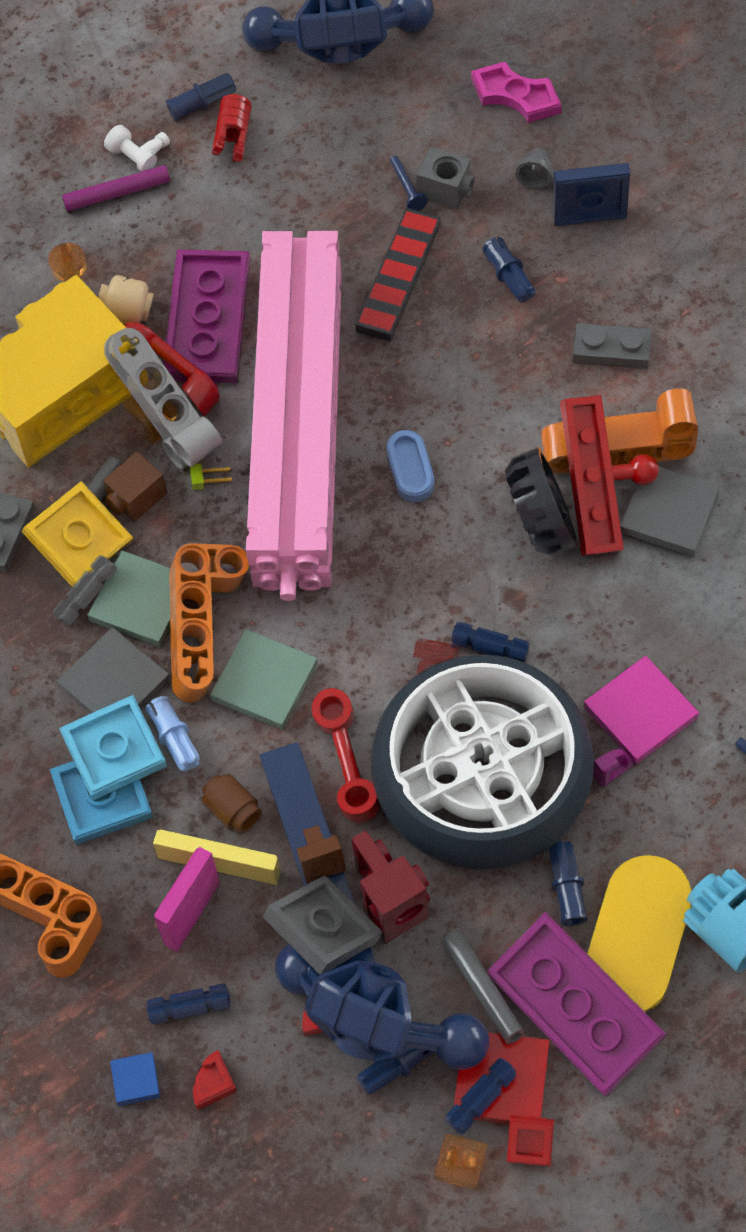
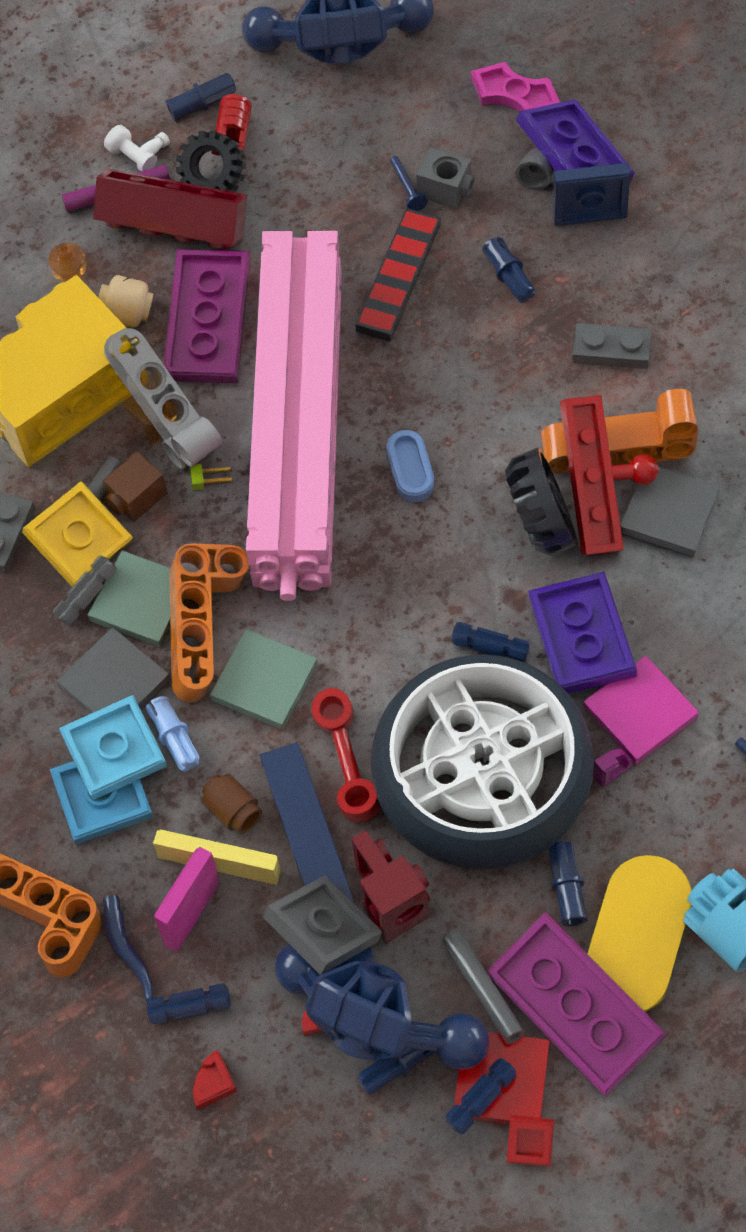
blue tile [110,1052,161,1106] -> none
red piece [124,321,221,417] -> none
reddish brown tile [296,825,346,884] -> none
clear red tile [413,638,460,674] -> none
clear orange tile [434,1133,488,1190] -> none
none -> dark red brick [93,168,248,249]
none -> dark blue animal [102,895,154,1001]
none -> black tyre [176,130,246,192]
none -> dark purple tile [516,99,635,182]
none -> dark purple tile [528,571,637,694]

